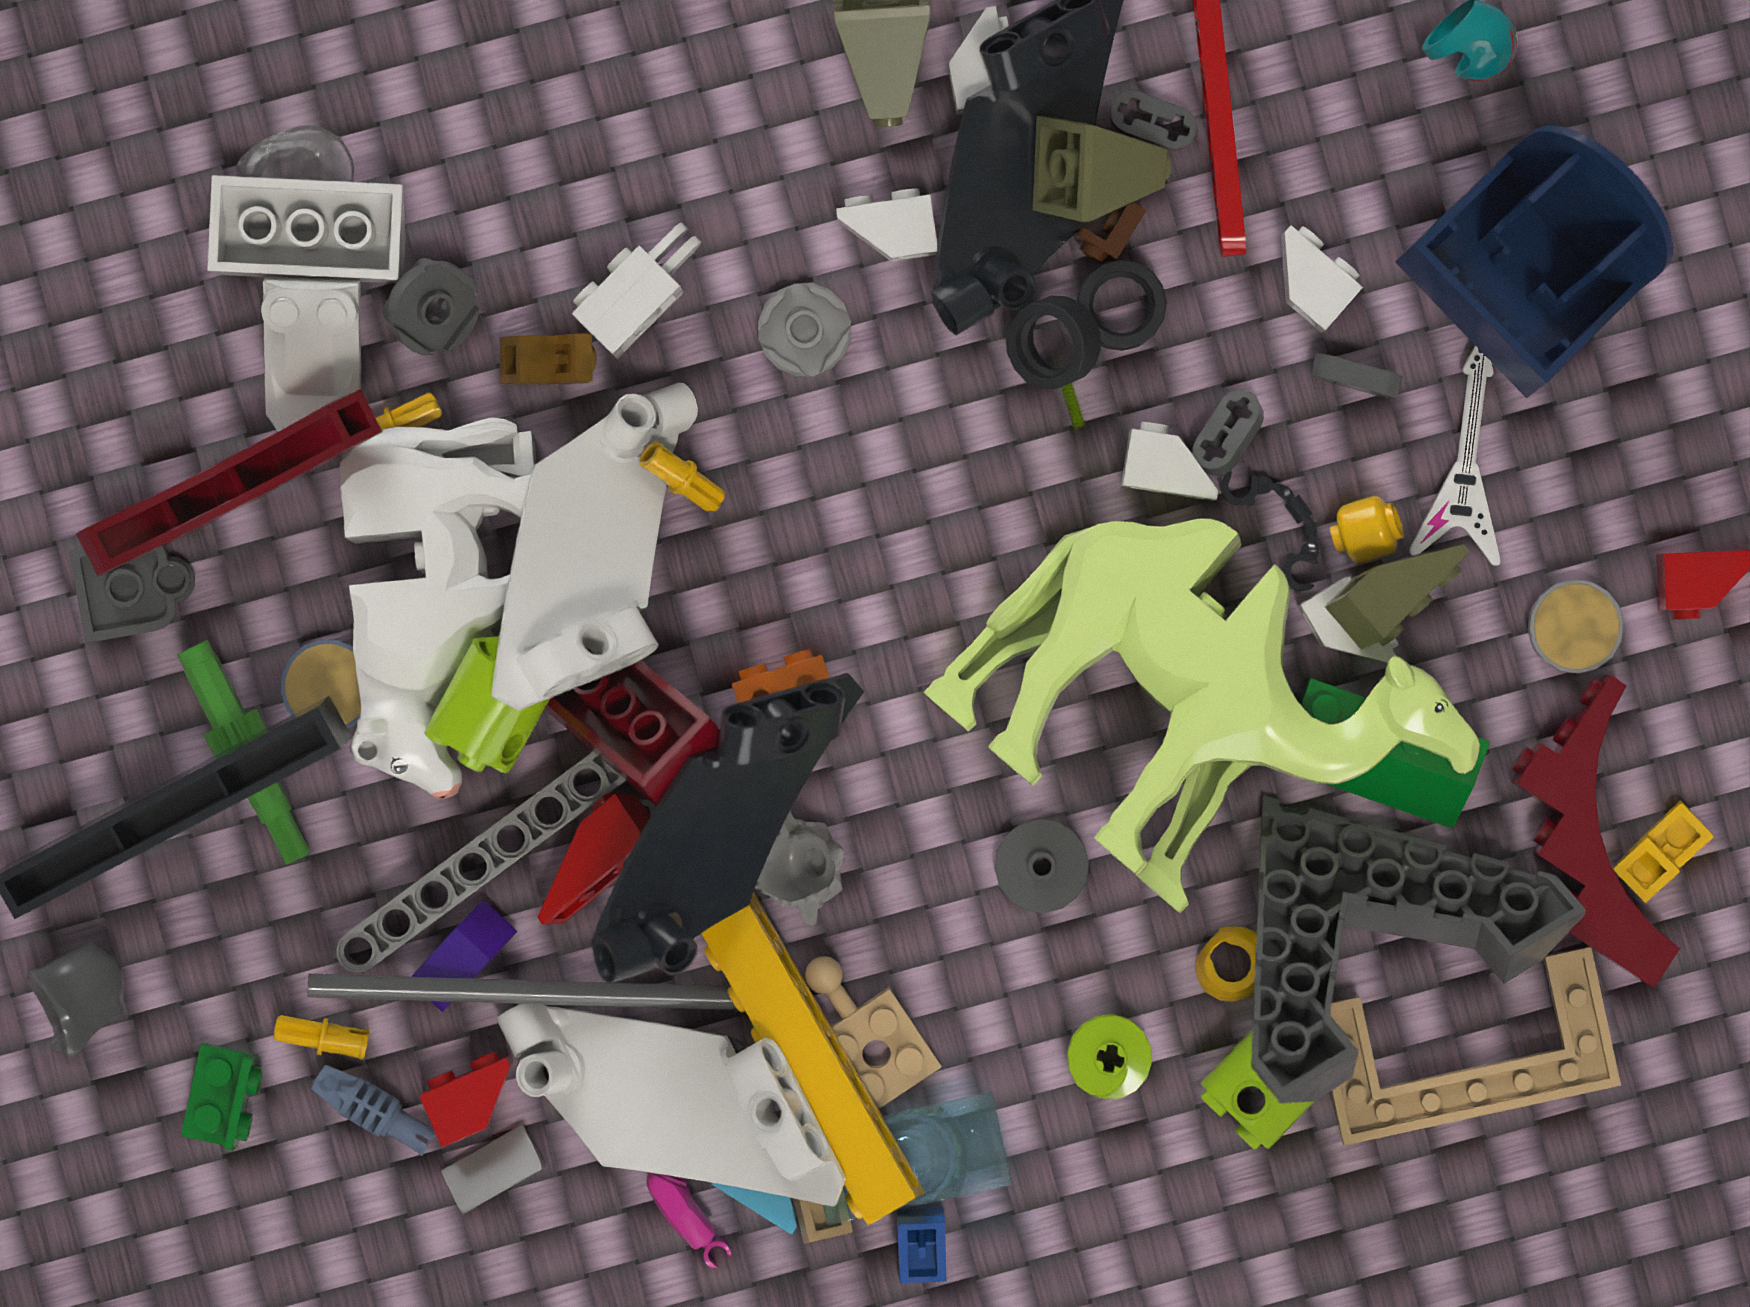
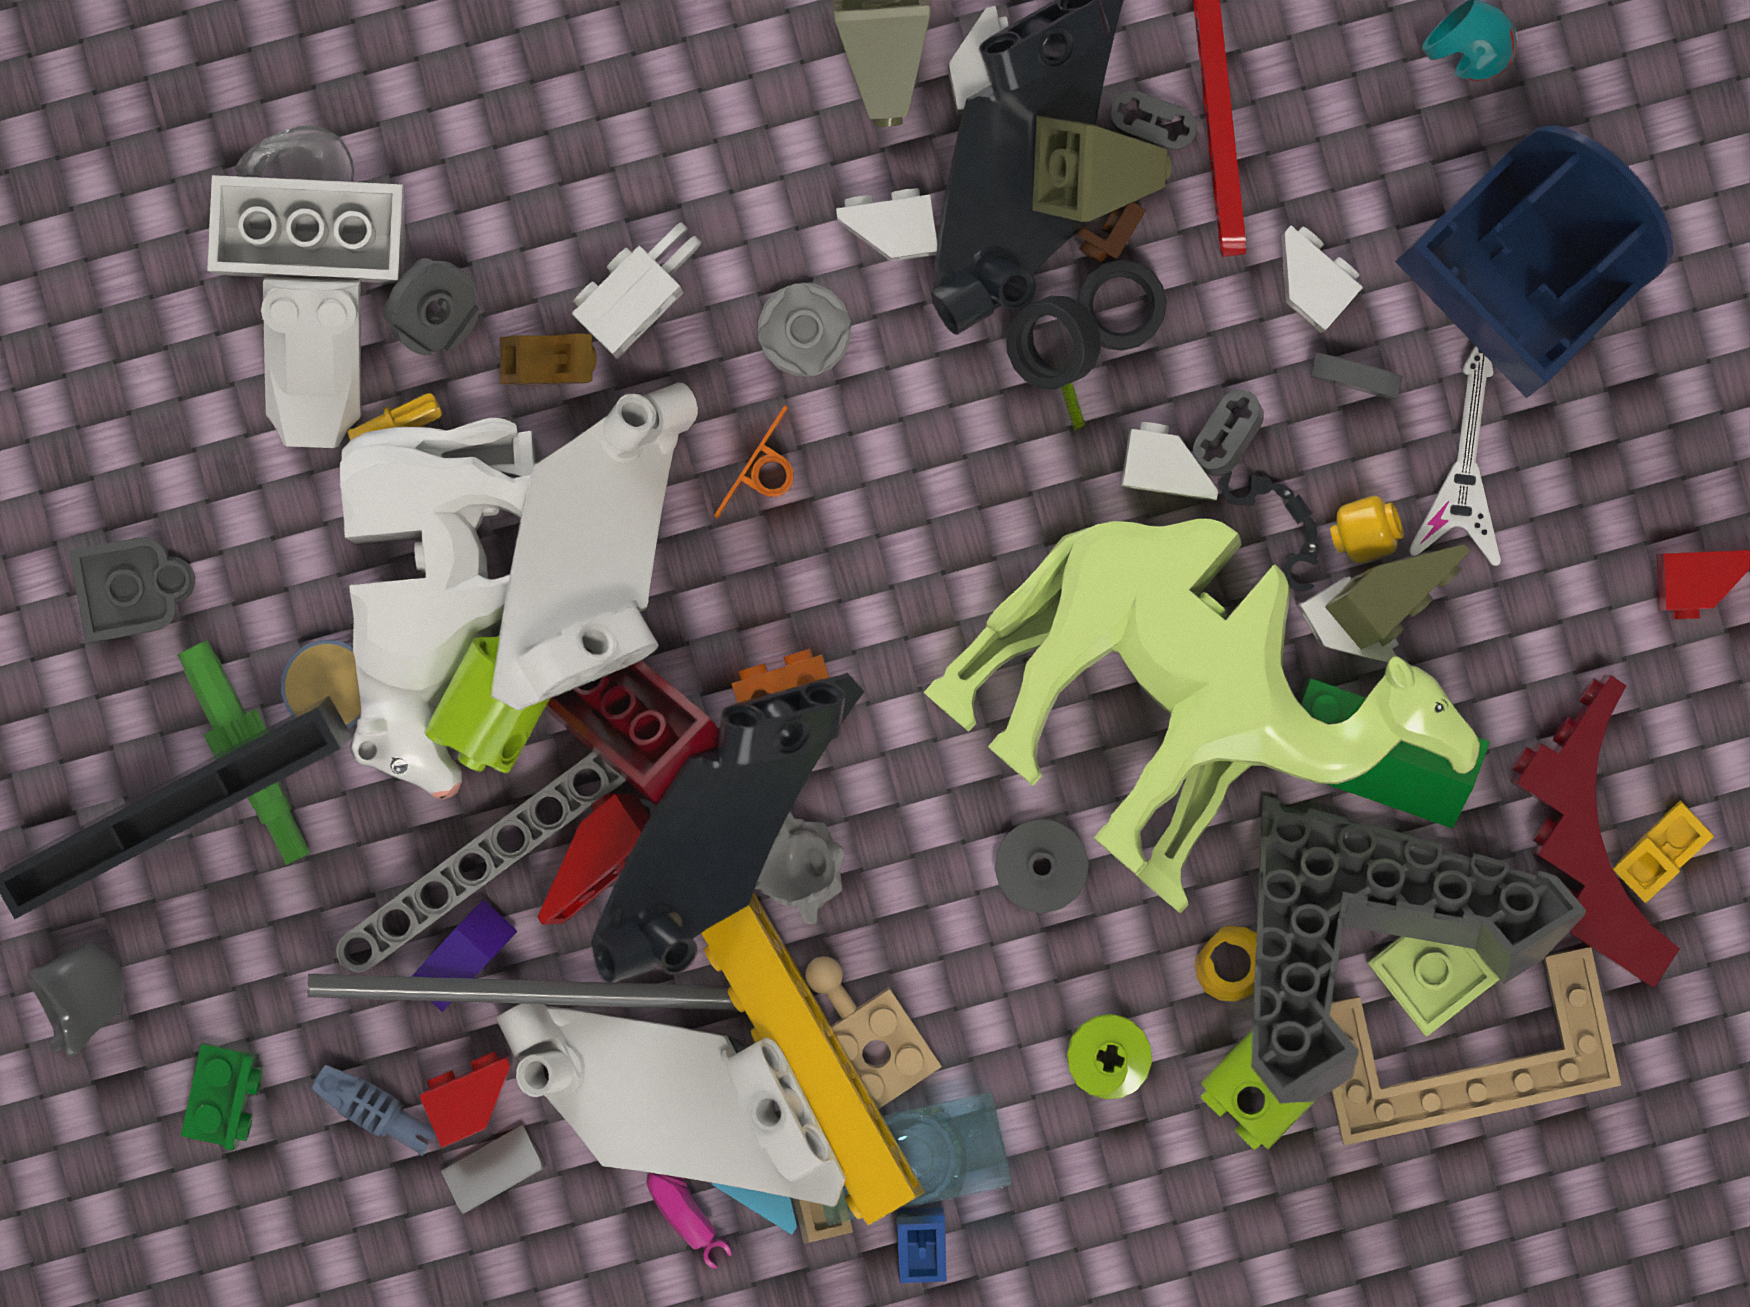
dark red arch [76,389,383,576] -> none
yellow axle [273,1015,370,1060] -> none
yellow axle [639,441,725,512] -> none
pearl gold tile [1527,579,1624,673] -> none
none -> orange piece [714,405,794,519]
none -> yellowish green tile [1367,936,1500,1037]

